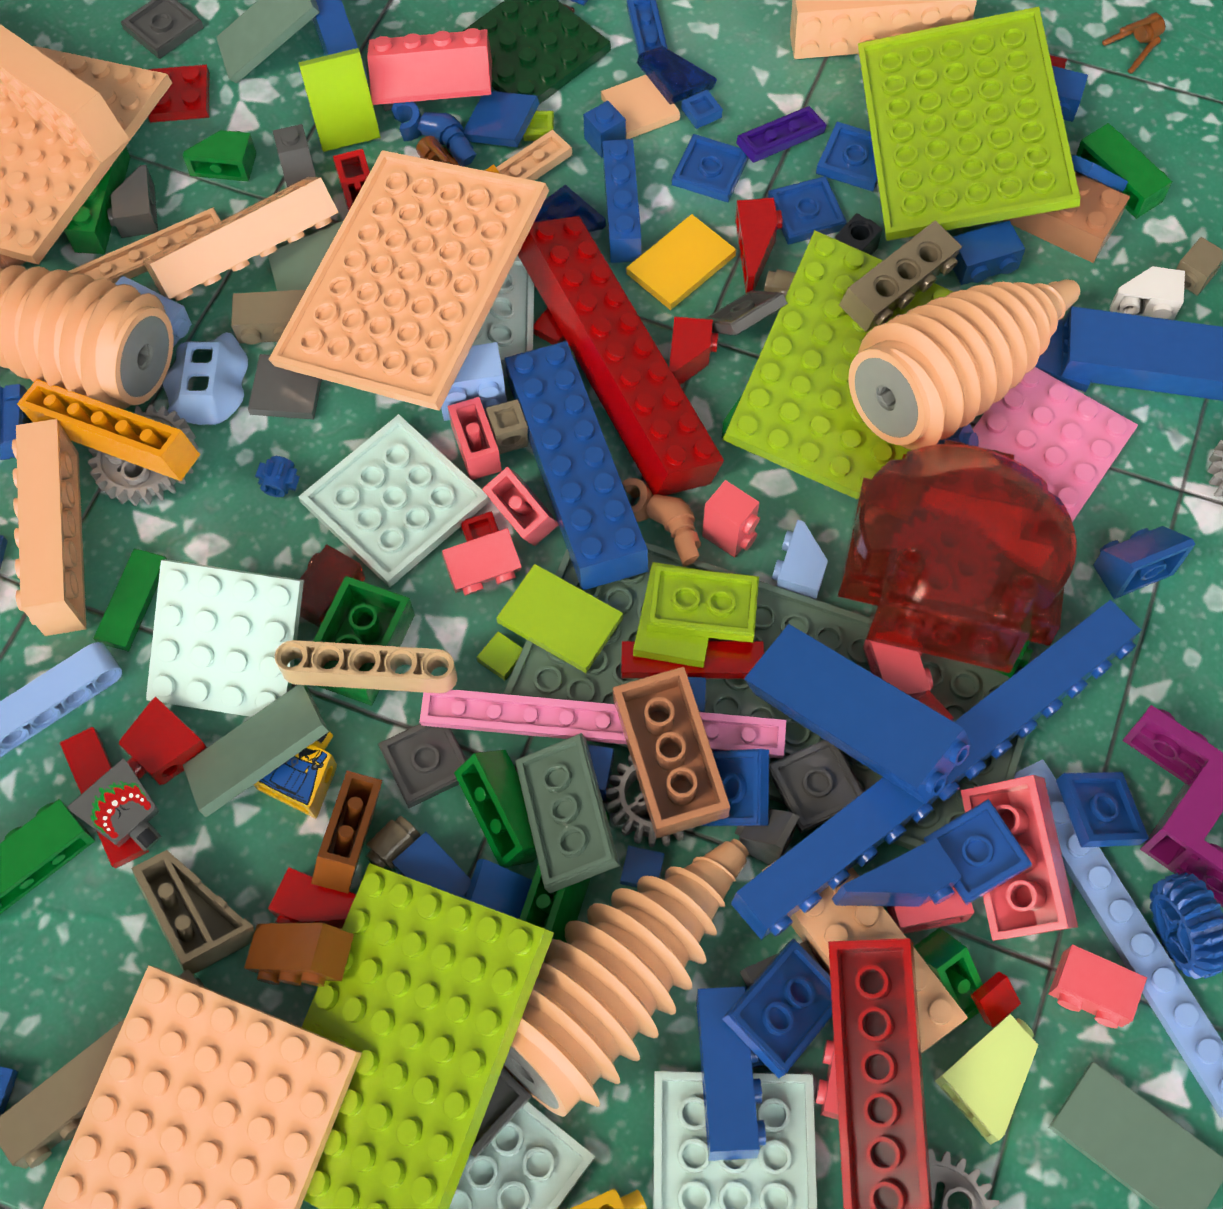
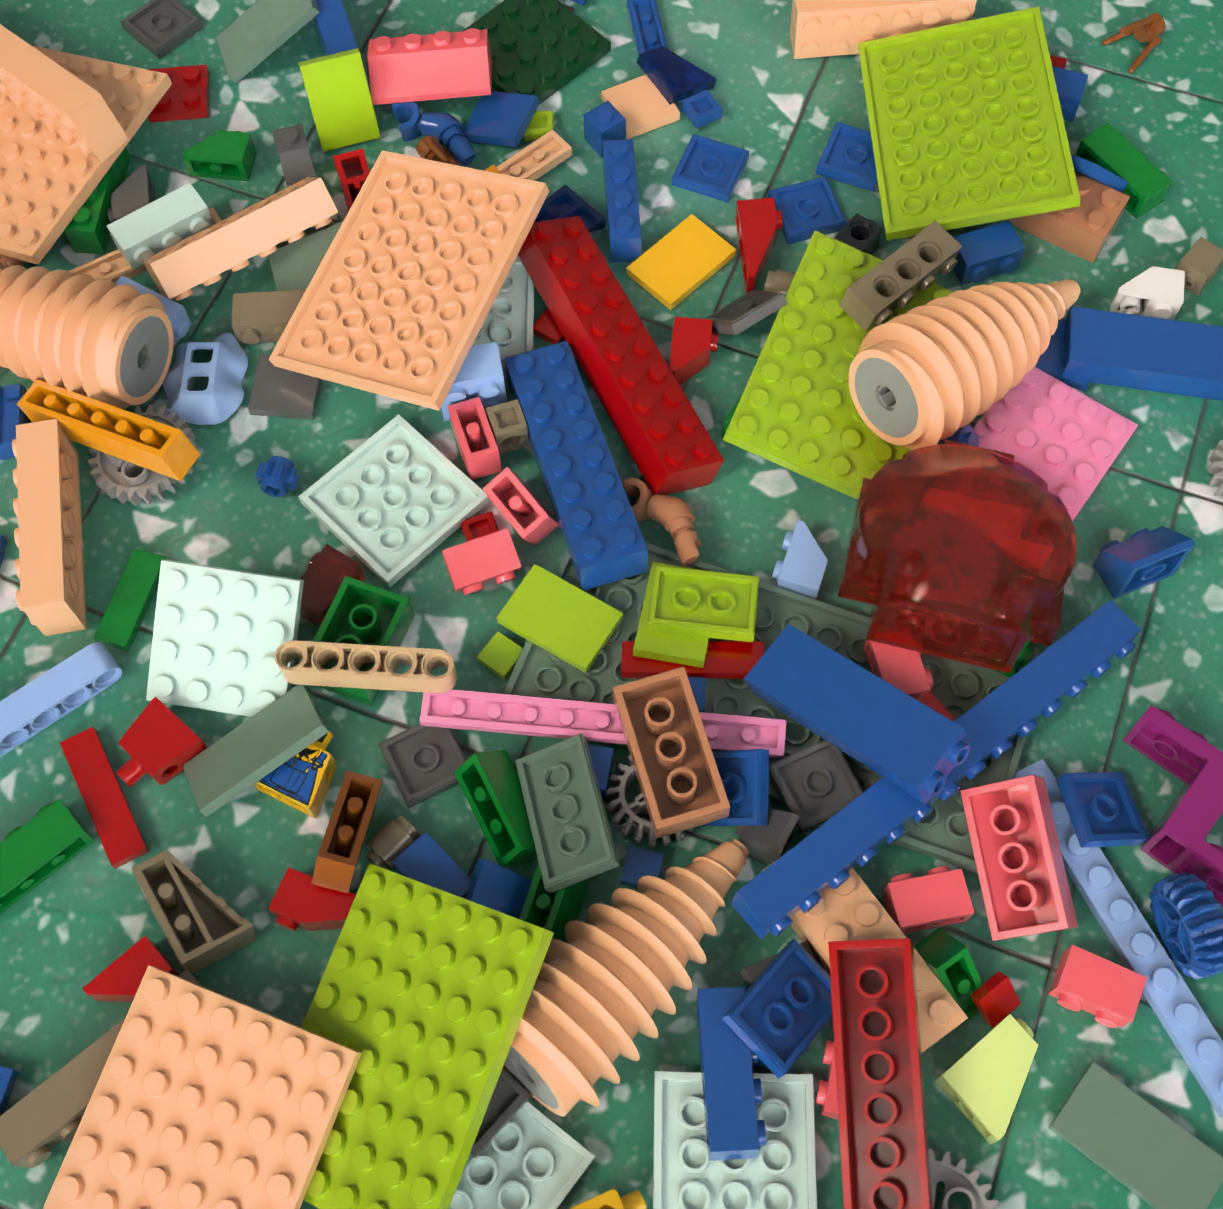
dark grey torso [67,758,162,852] -> none
dark orange brick [244,923,354,987] -> none
coral brick [702,480,760,558] -> none
dark purple tile [736,106,827,163] -> none
blue slope [832,838,962,907] -> none
blue tile [924,799,1032,905] -> none
none -> red slope [82,936,180,1003]
none -> light aqua brick [107,183,214,270]

